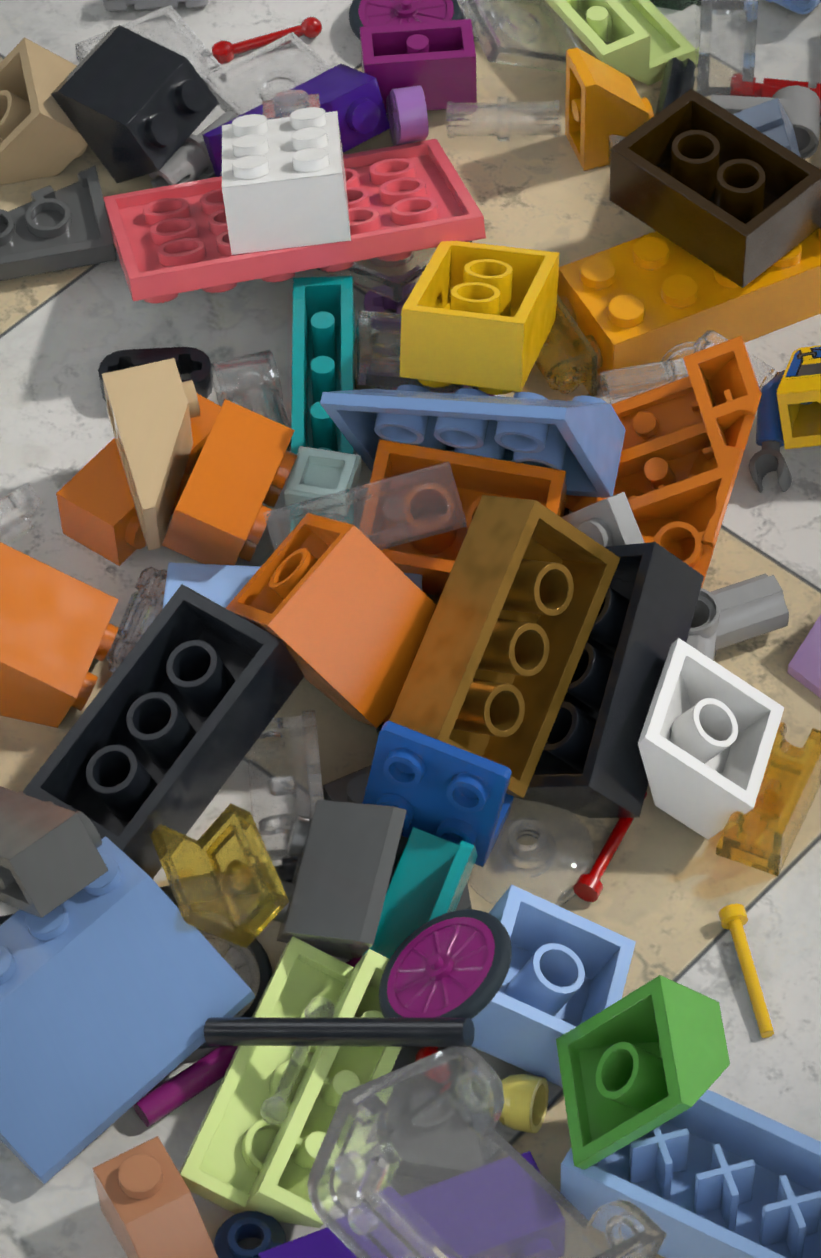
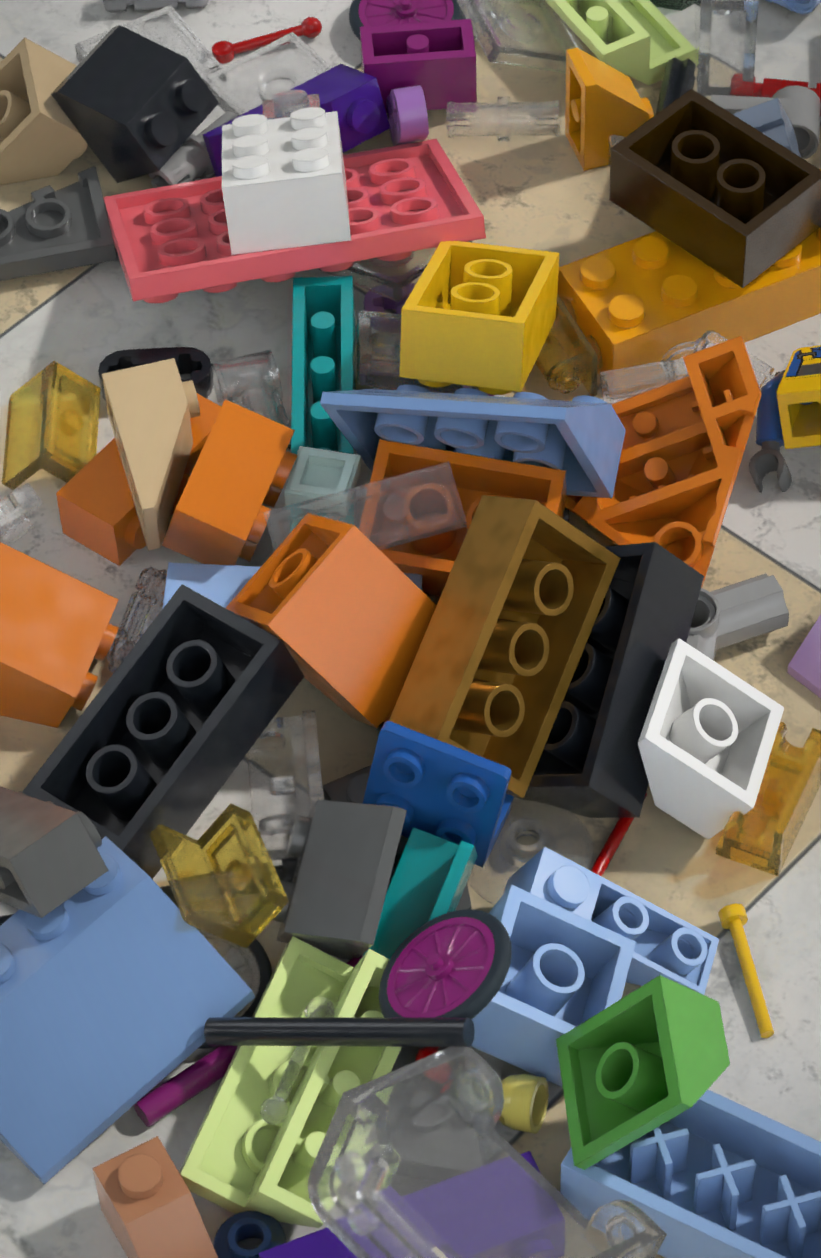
light grey bracket [561,492,645,547] -> none
none -> clear yellow panel [2,361,101,490]
none -> light blue slope [503,847,719,995]

